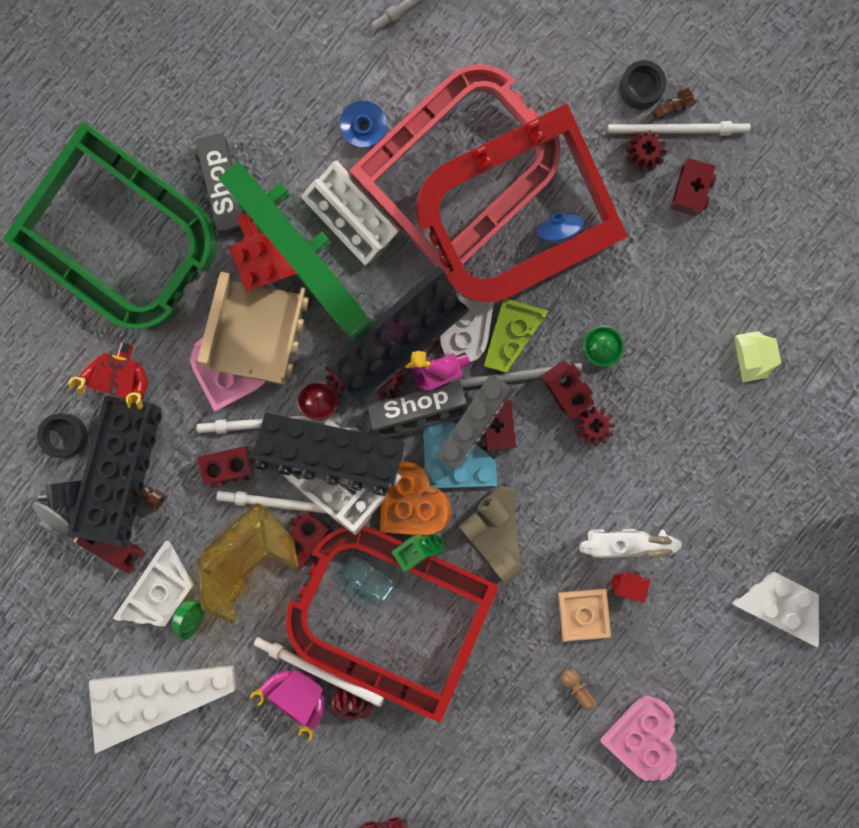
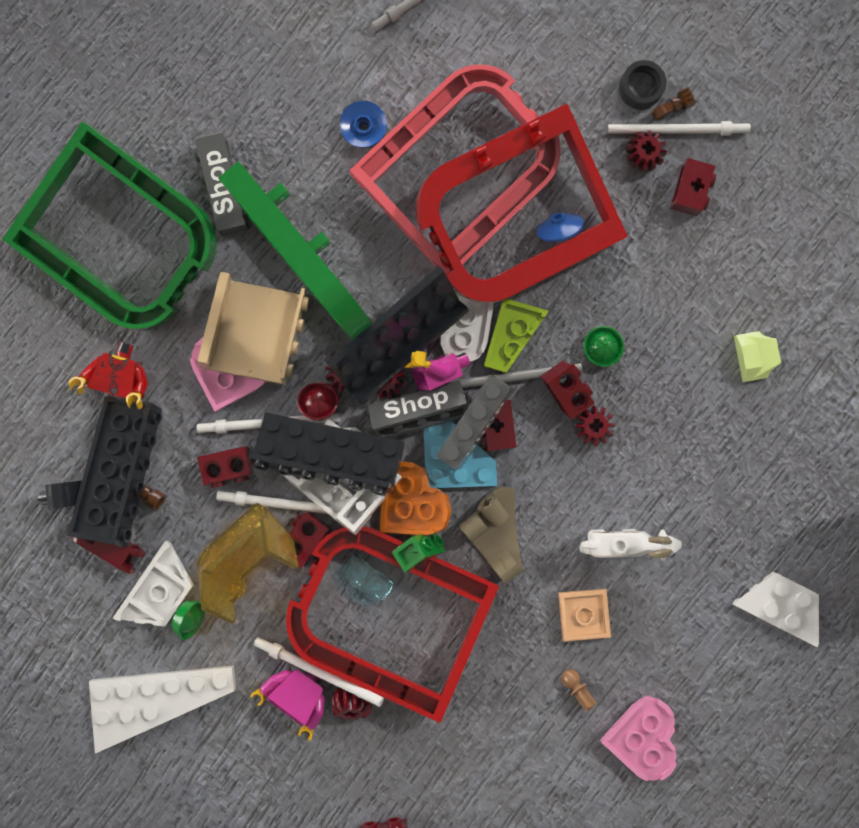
light grey dish [32,502,70,534] -> none
black tyre [37,413,88,458] -> none
red brick [228,213,297,292] -> none
white brick [301,161,402,265] -> none
red window [611,570,651,603] -> none

